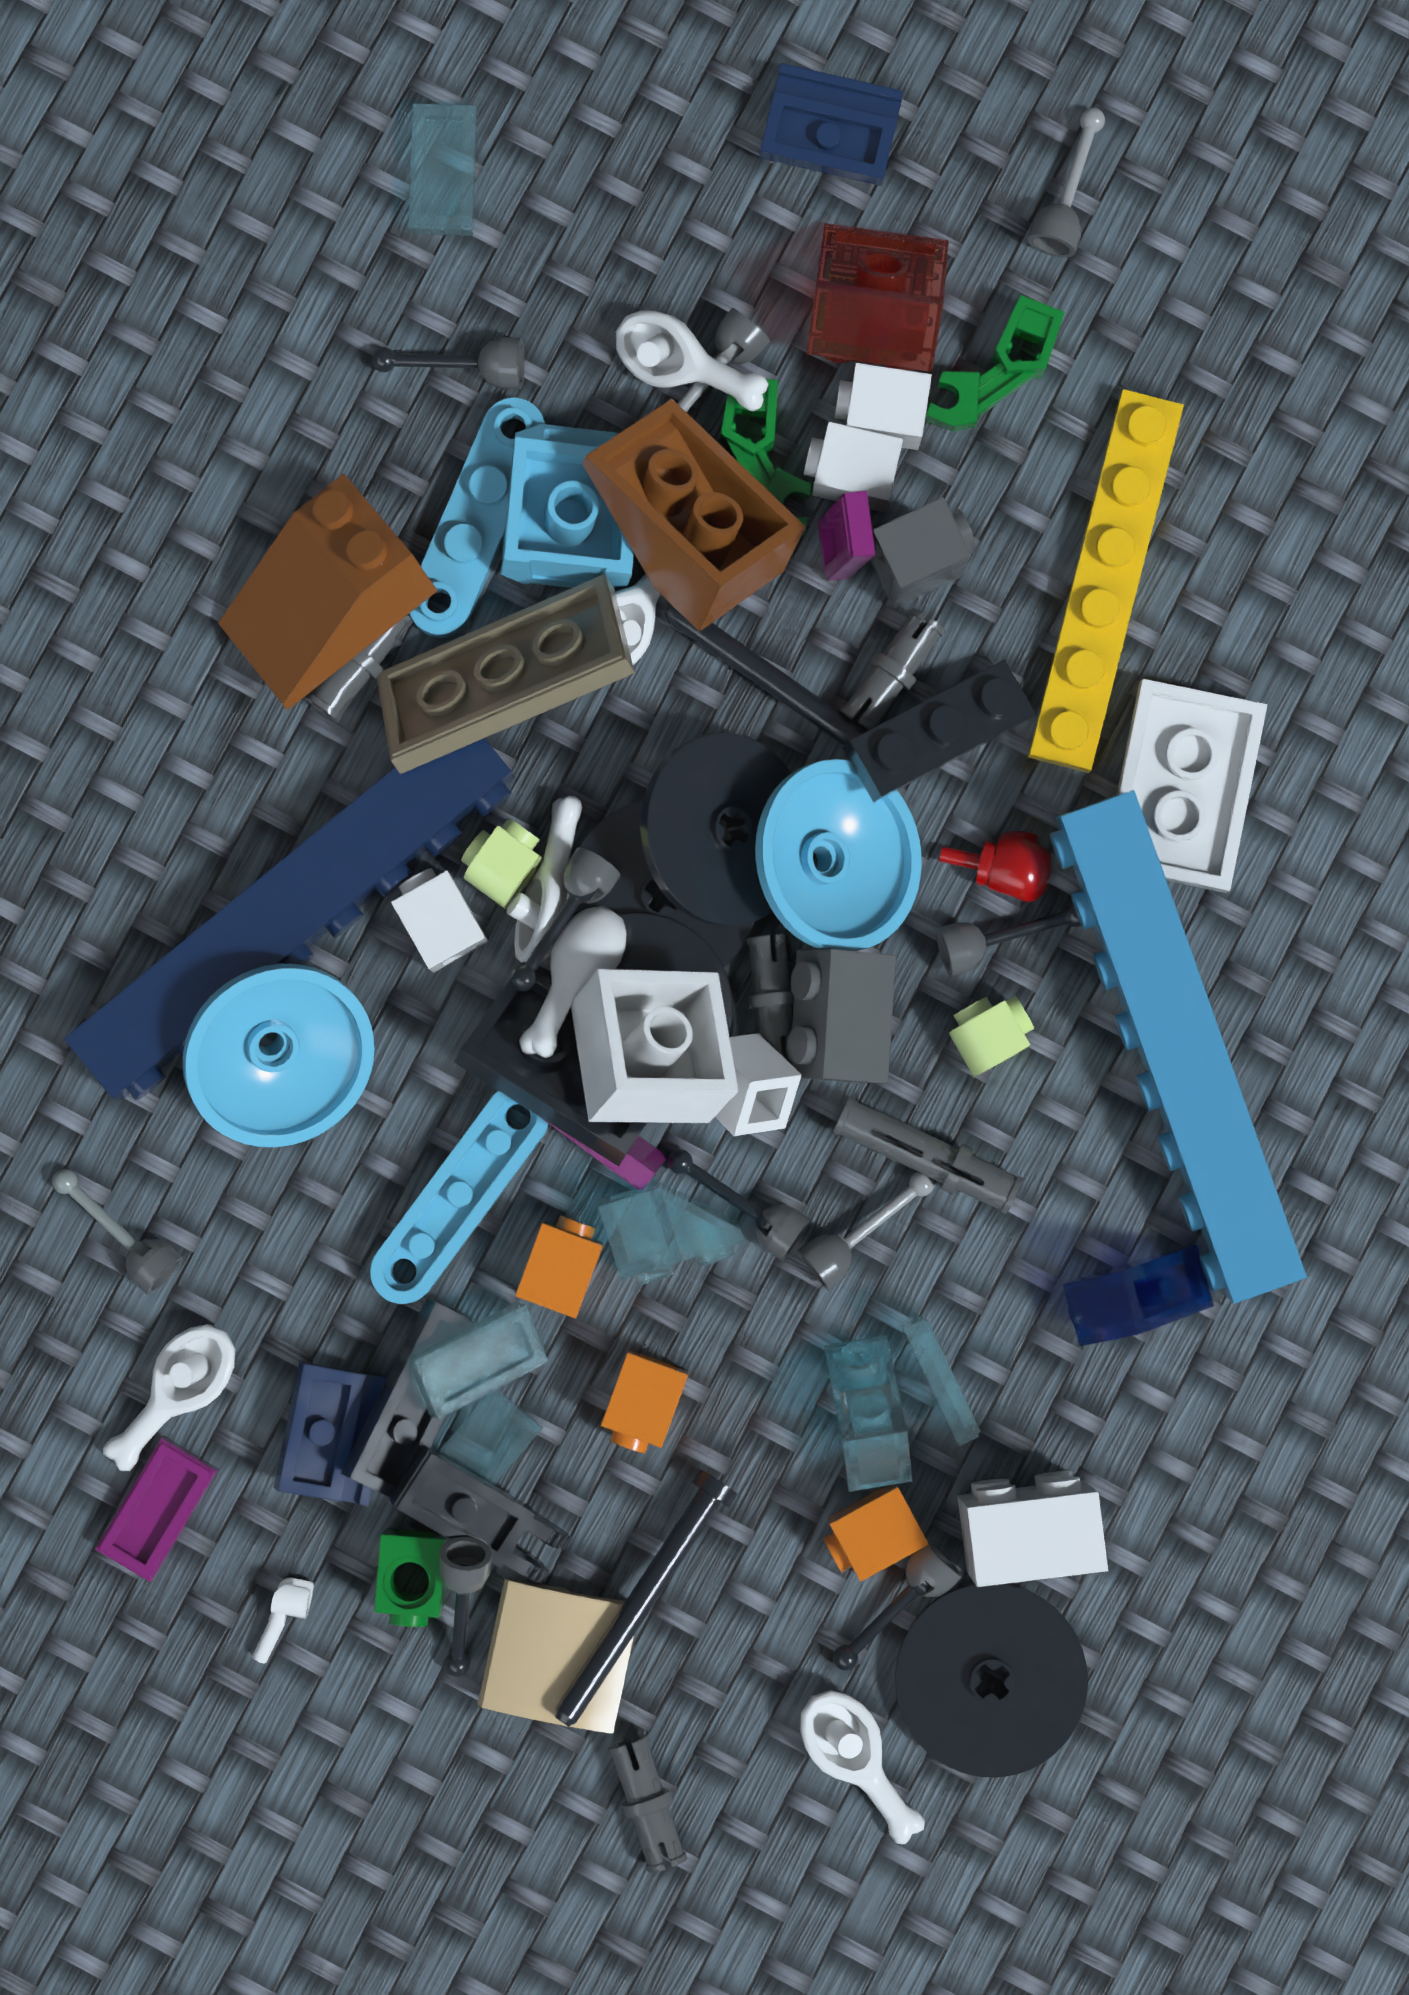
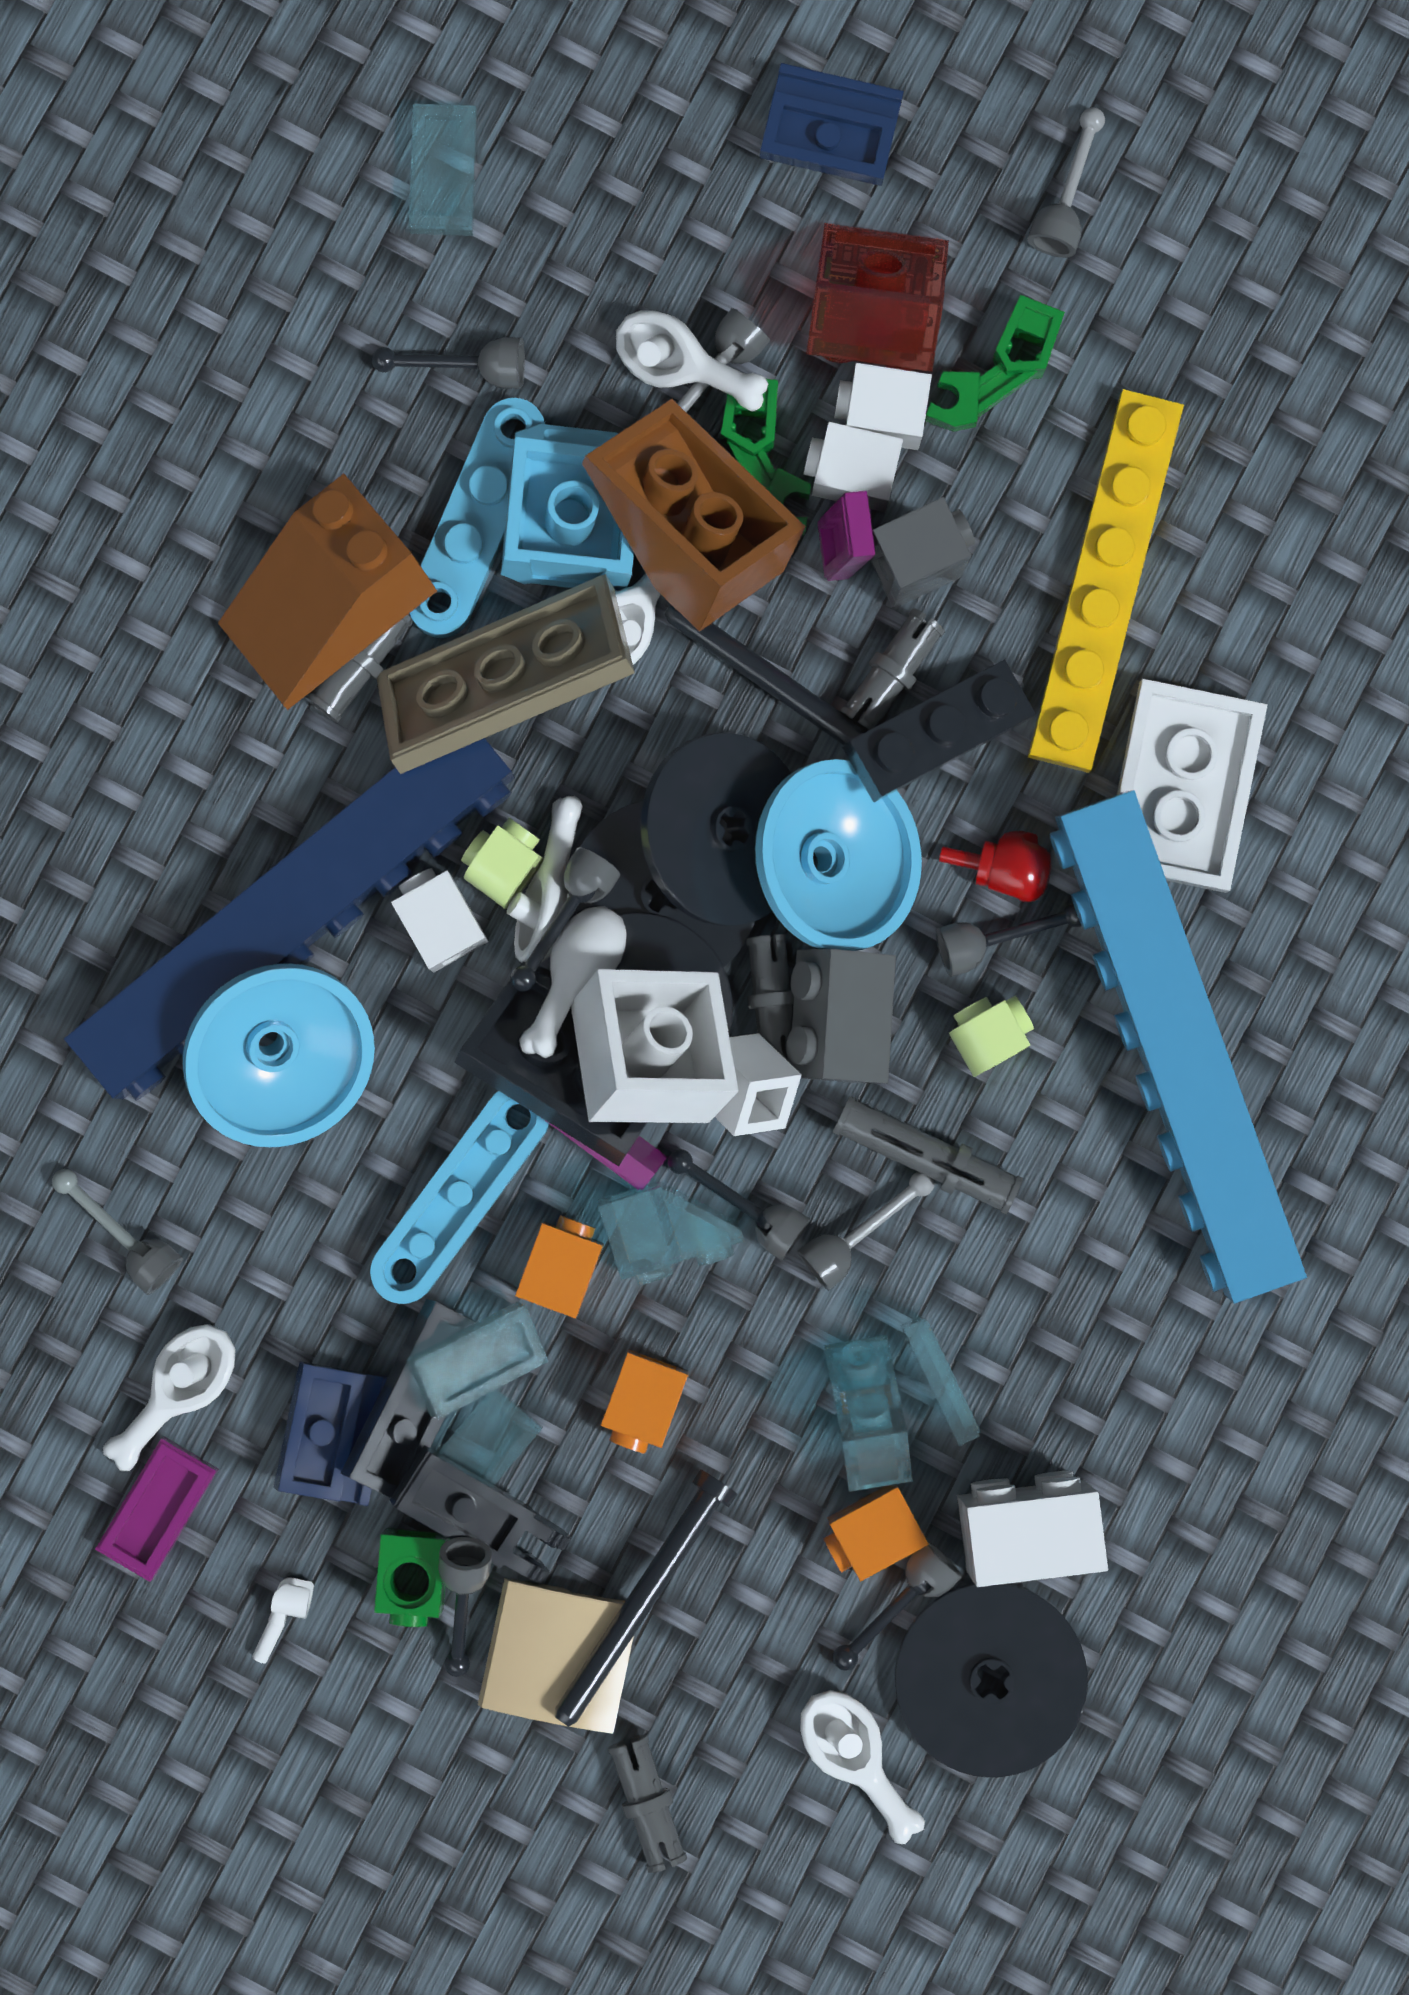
clear blue slope [1062,1245,1214,1346] -> none

